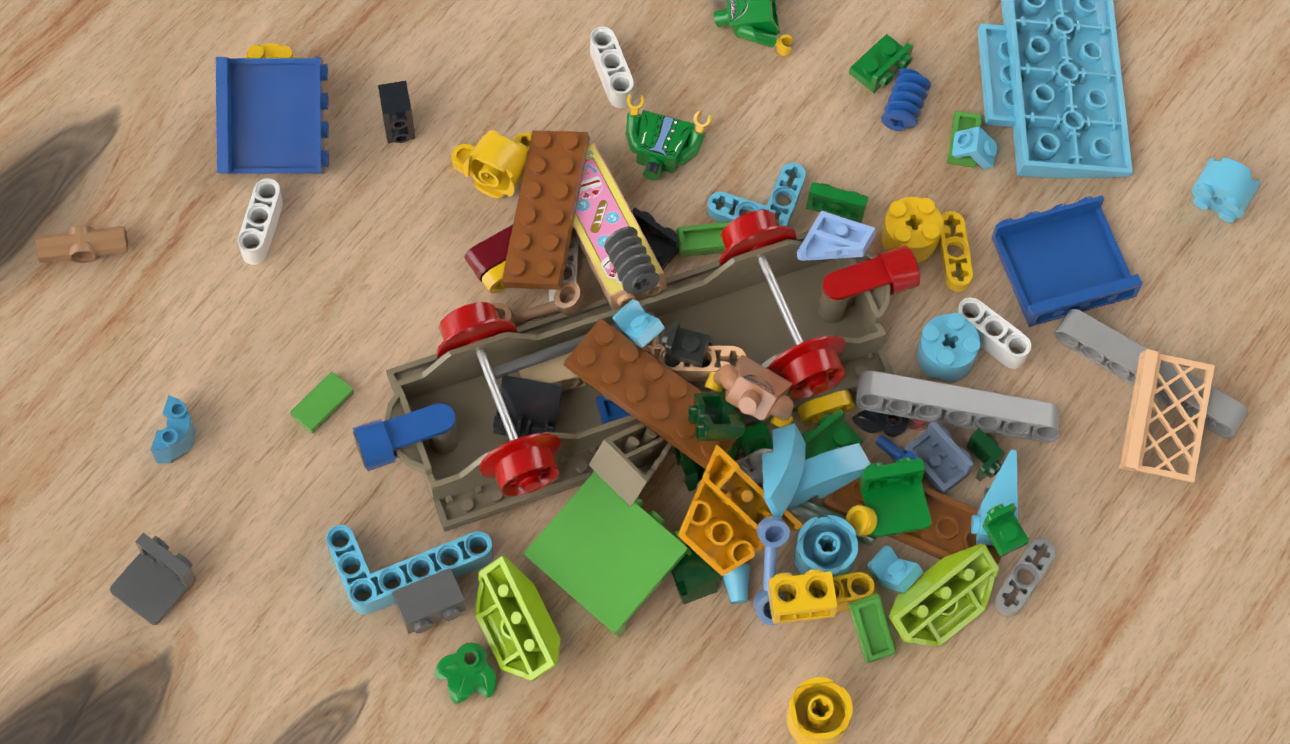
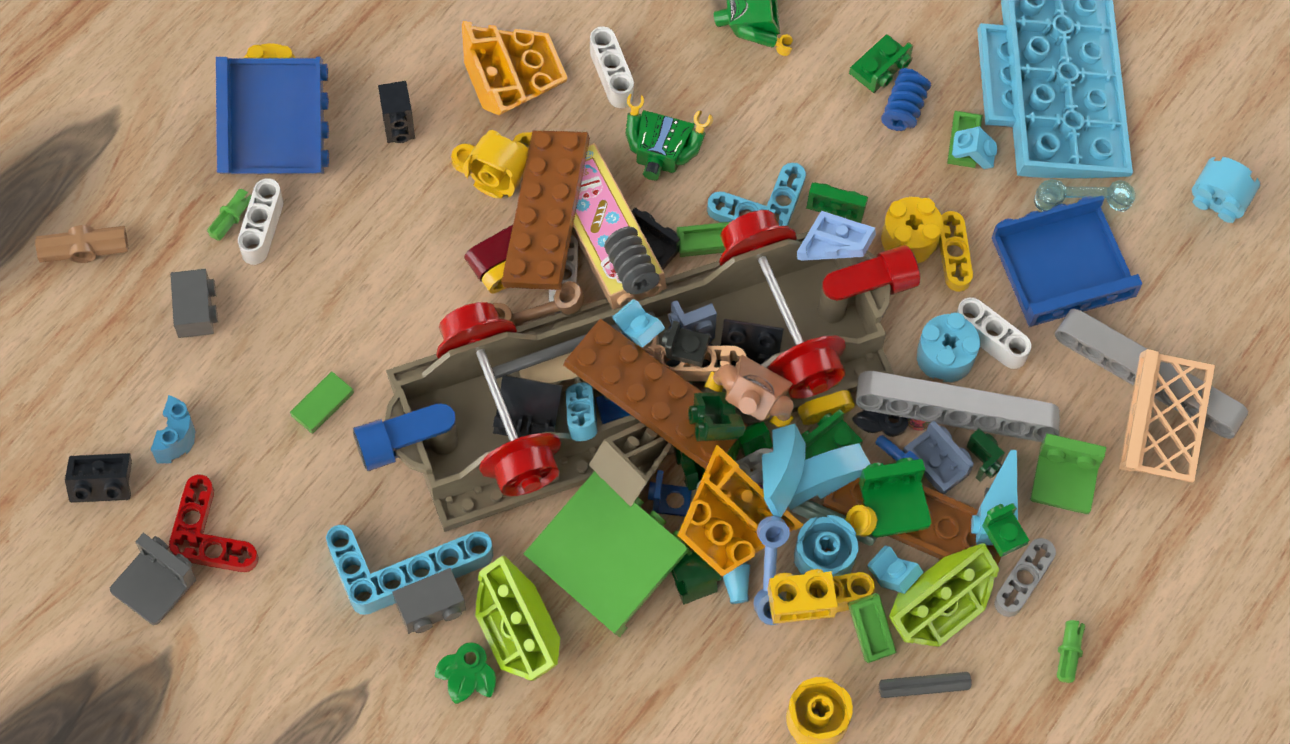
none -> black bracket [65,453,132,503]
none -> red beam [169,474,259,572]
none -> dark grey brick [170,269,218,338]
none -> bright green axle [207,189,251,241]
none -> light orange wedge [462,21,568,115]
none -> medium azure beam [566,383,598,441]
none -> blue bracket [648,470,692,517]
none -> sand blue bracket [668,300,717,343]
none -> black hinge [718,319,784,367]
none -> dark grey axle [879,672,972,698]
none -> bright green bracket [1030,433,1106,514]
none -> clear light blue piece [1034,179,1136,212]
none -> bright green axle [1057,620,1085,683]

